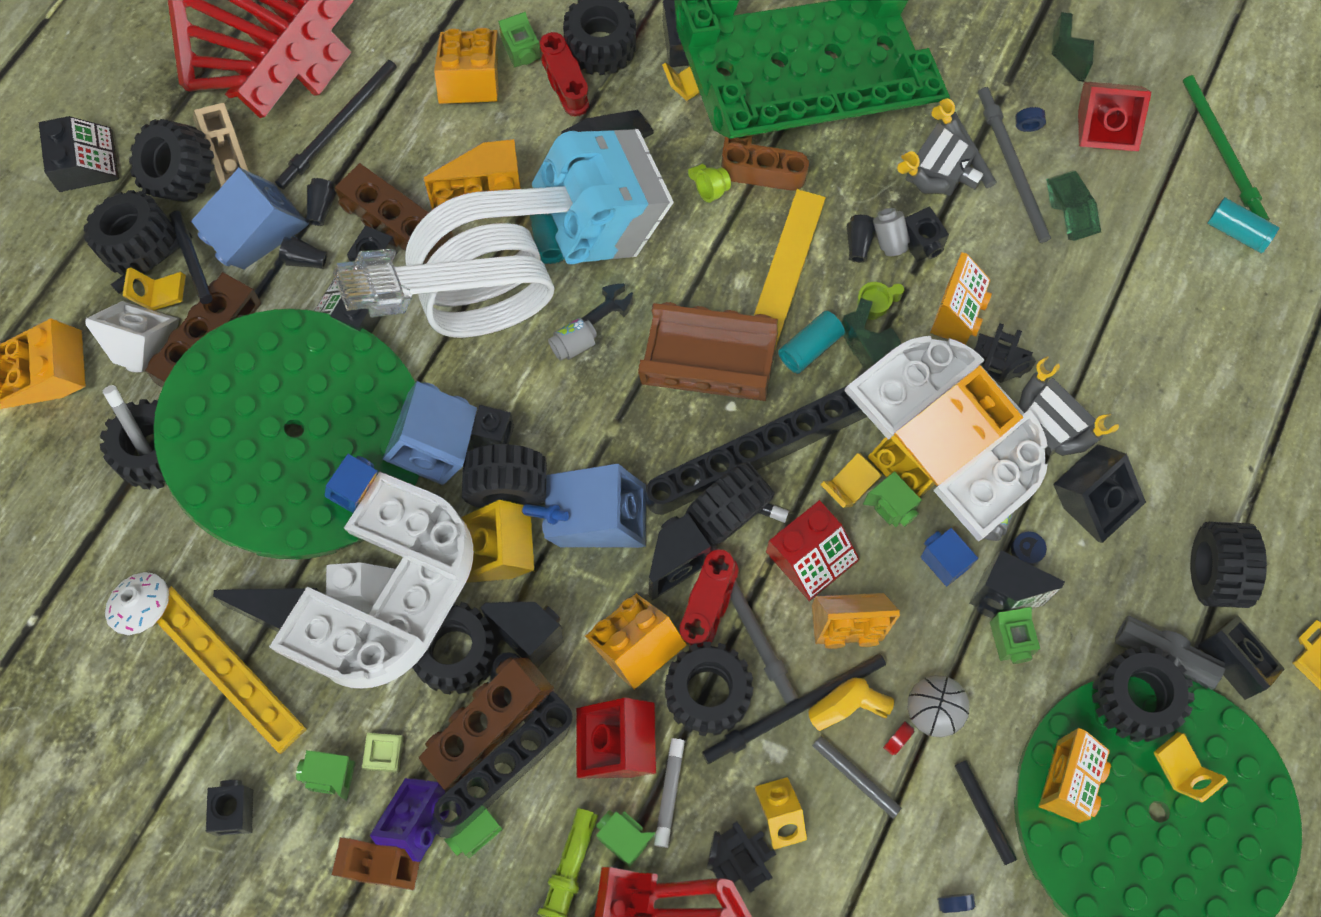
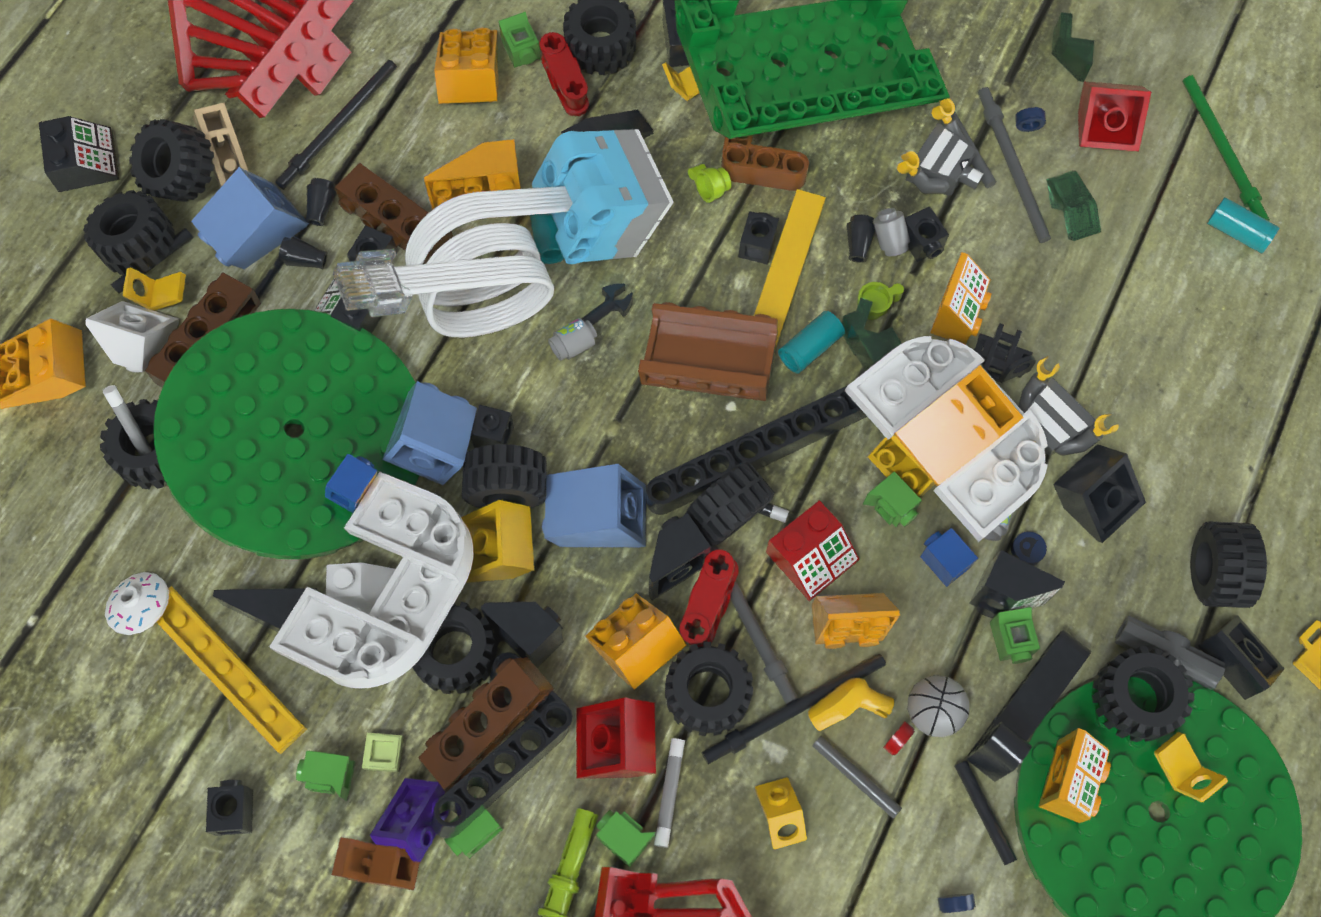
black bar [169,211,213,304] -> none
blue piece [522,504,569,525] -> none
black piece [706,822,777,893] -> none
yellow bracket [820,453,882,508] -> none
none -> black brick [738,211,779,265]
none -> black beam [966,630,1091,782]

